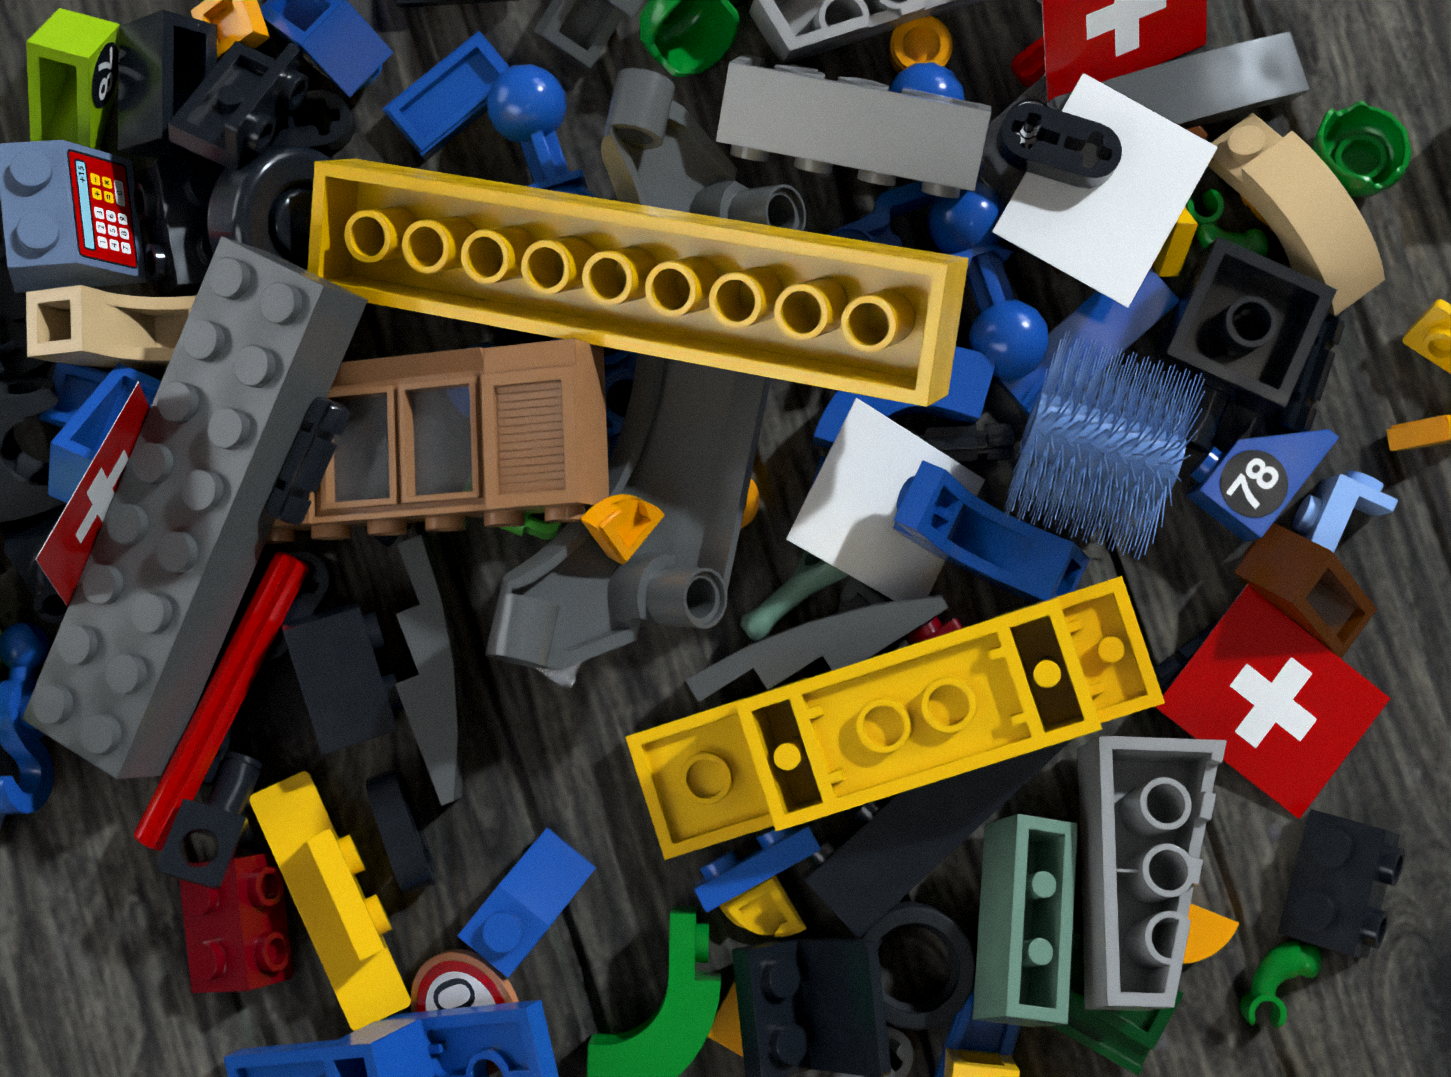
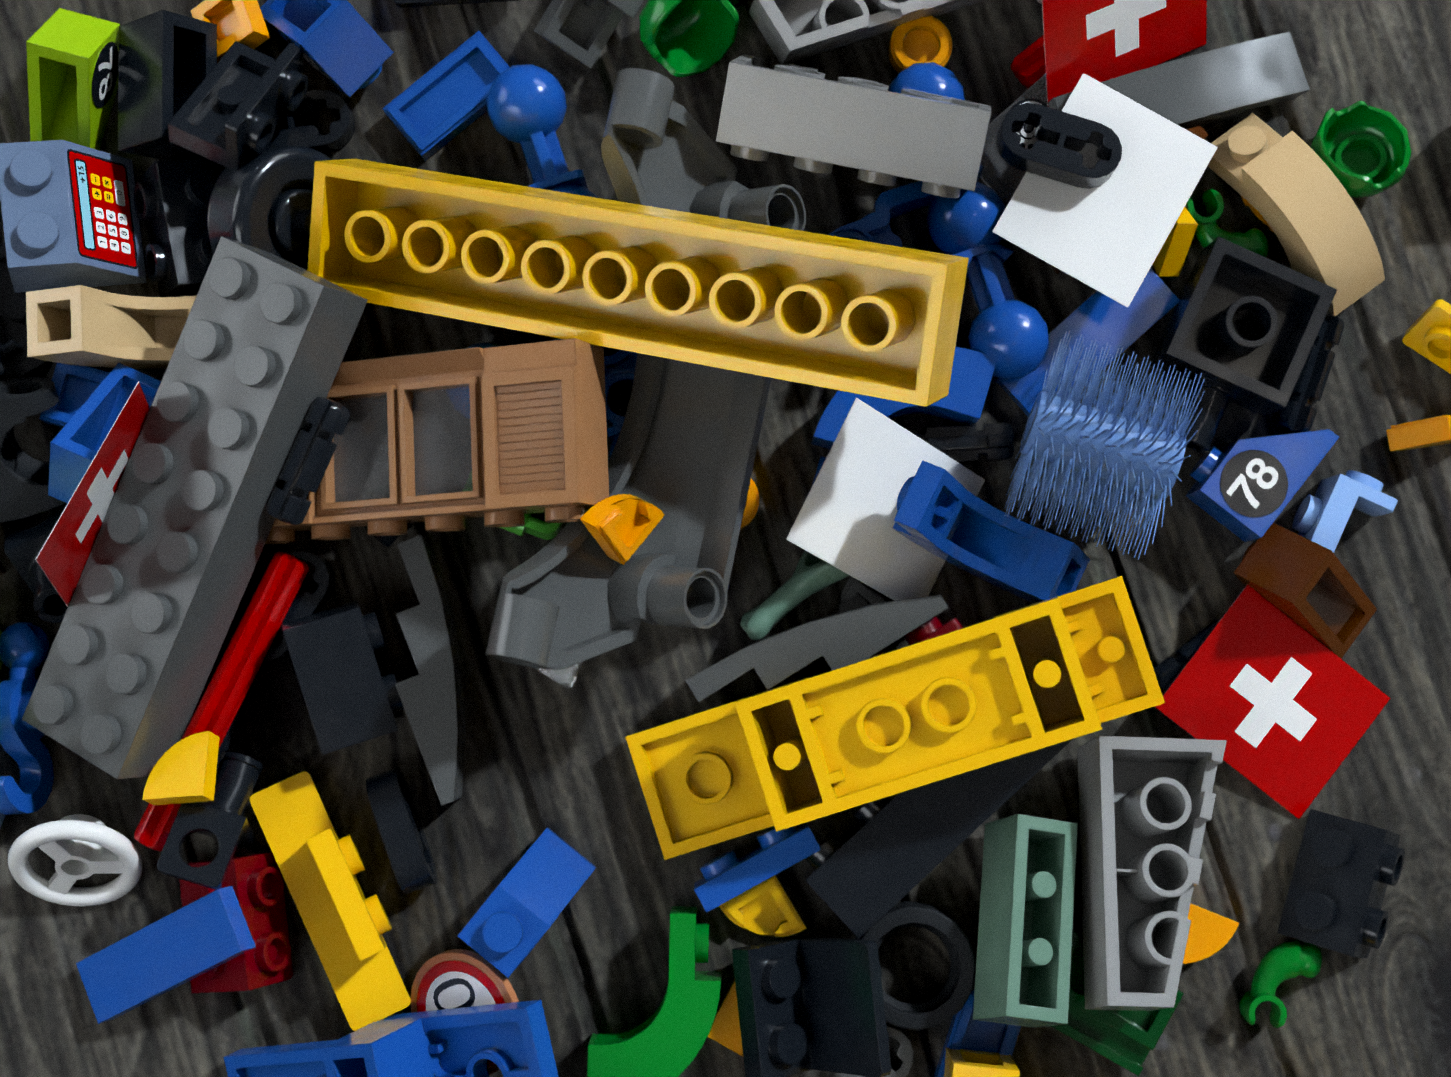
none -> white piece [8,814,143,906]
none -> blue tile [76,886,256,1024]
none -> yellow tile [142,731,220,805]

